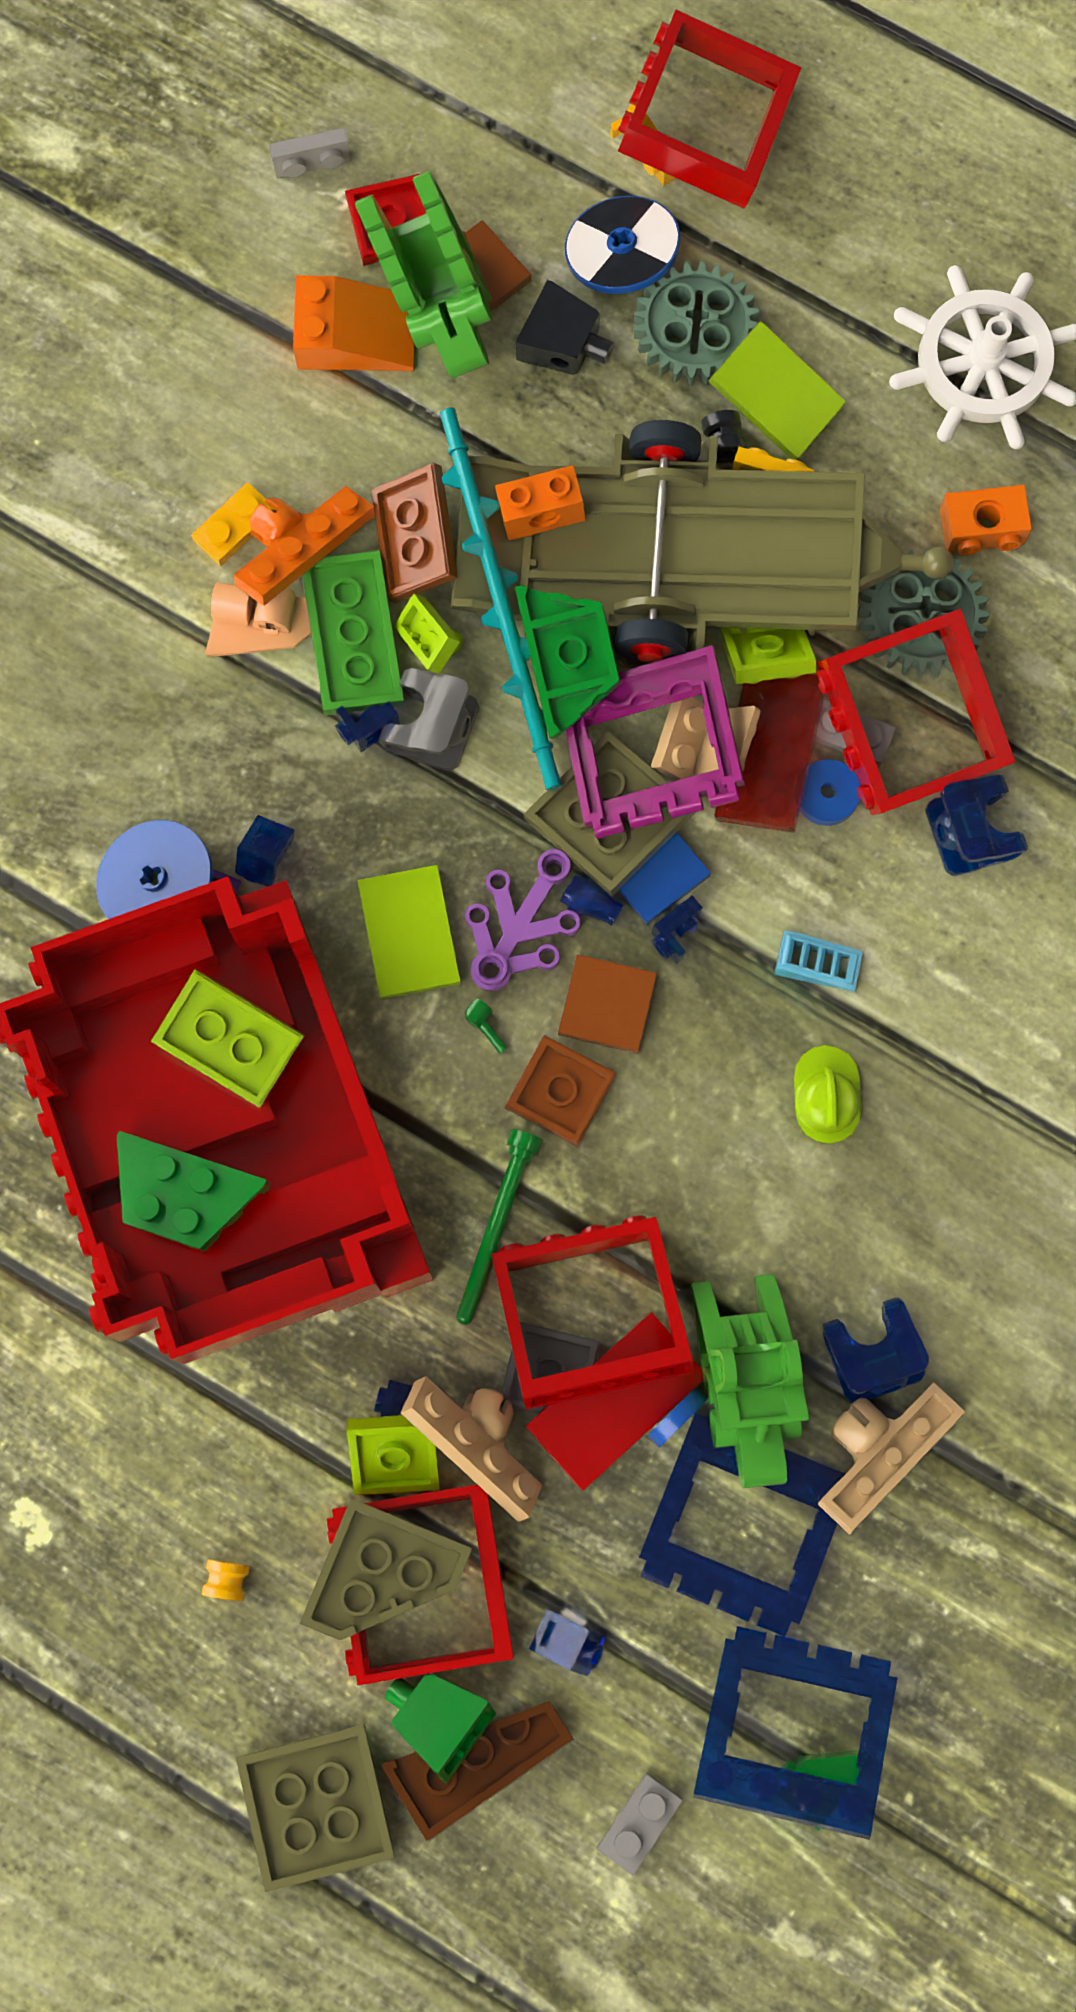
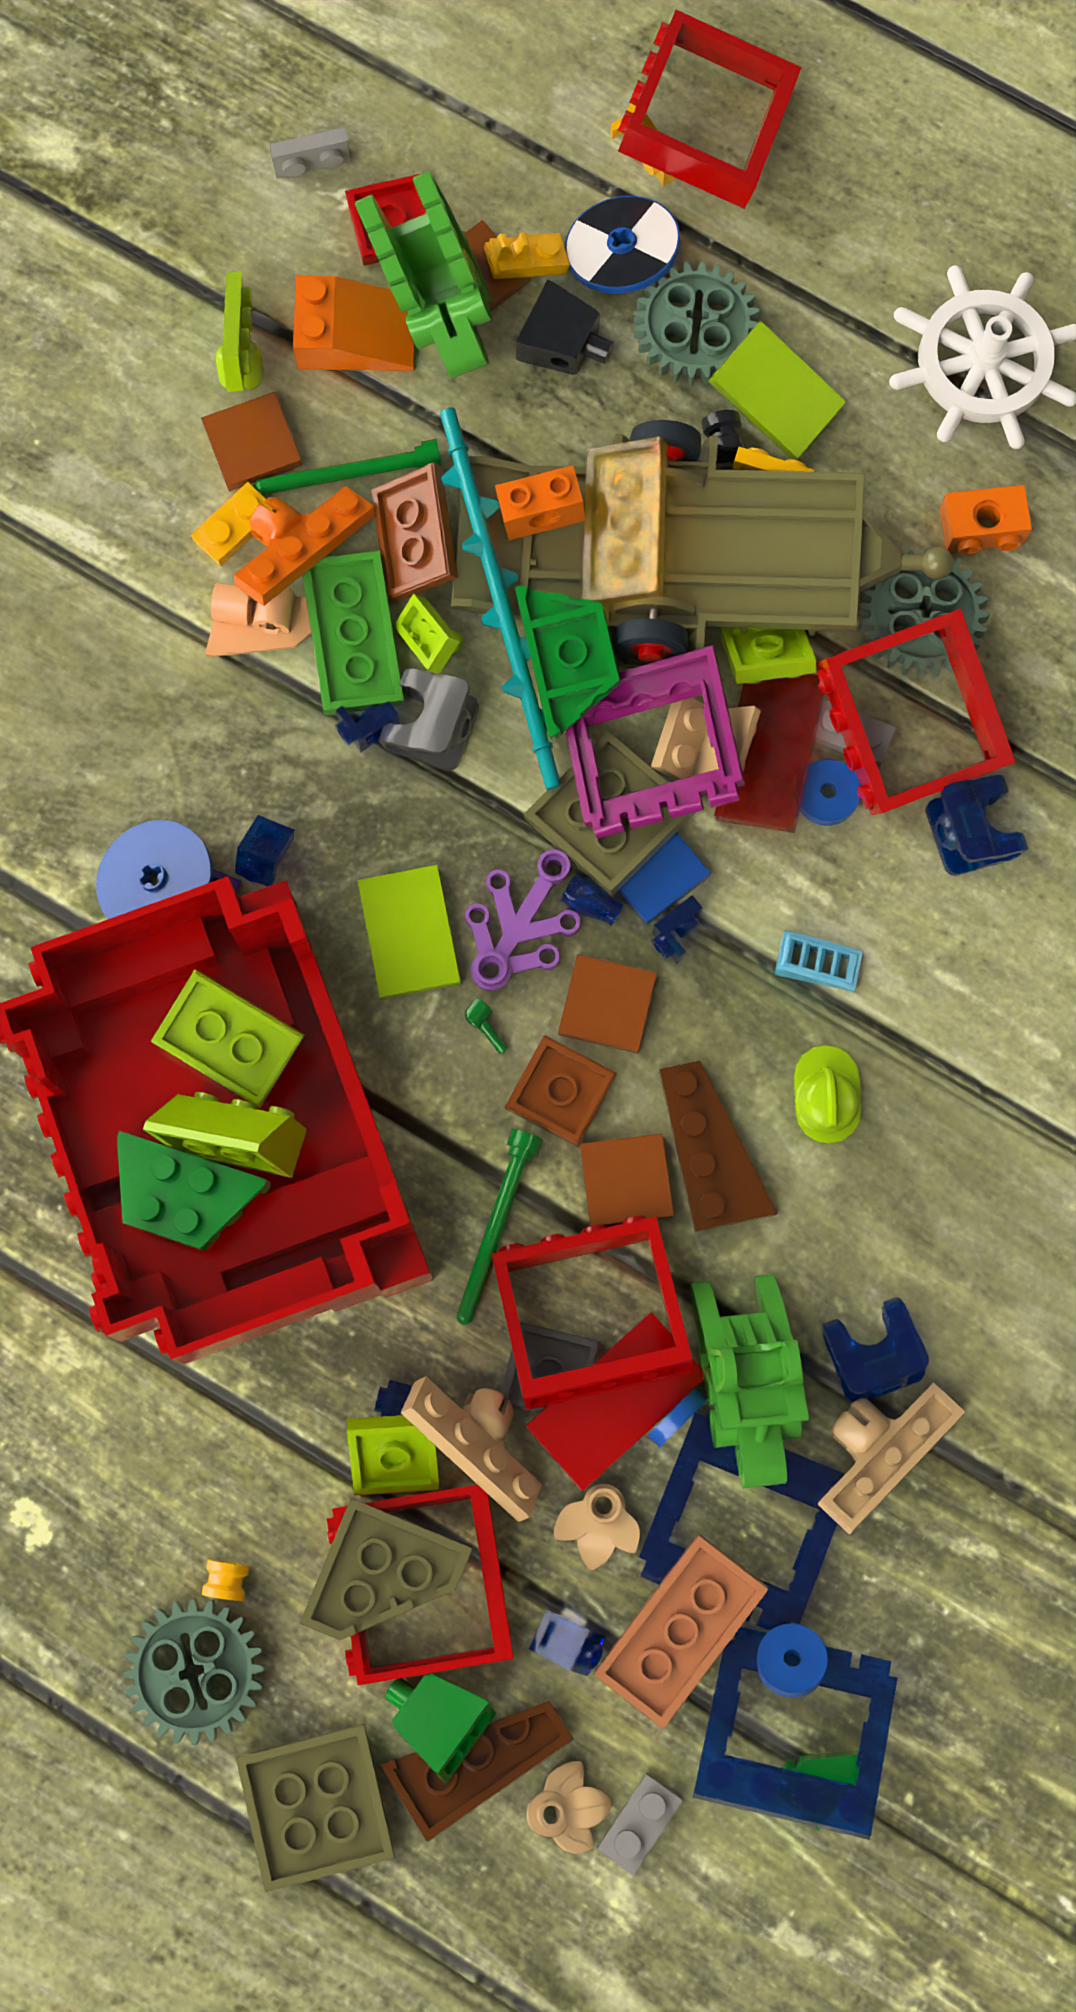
none -> sand green gear [122,1598,266,1745]
none -> lime slope [143,1092,307,1178]
none -> dark orange tile [201,392,302,492]
none -> lime plate [215,272,264,392]
none -> green piece [254,439,441,495]
none -> yellow plate [484,232,570,279]
none -> tan plate [526,1761,612,1854]
none -> tan plate [554,1484,640,1570]
none -> dark orange tile [580,1133,674,1226]
none -> clear yellow plate [582,437,667,605]
none -> nougat plate [593,1533,769,1729]
none -> reddish brown wing [659,1061,778,1232]
none -> blue piece [757,1623,828,1698]

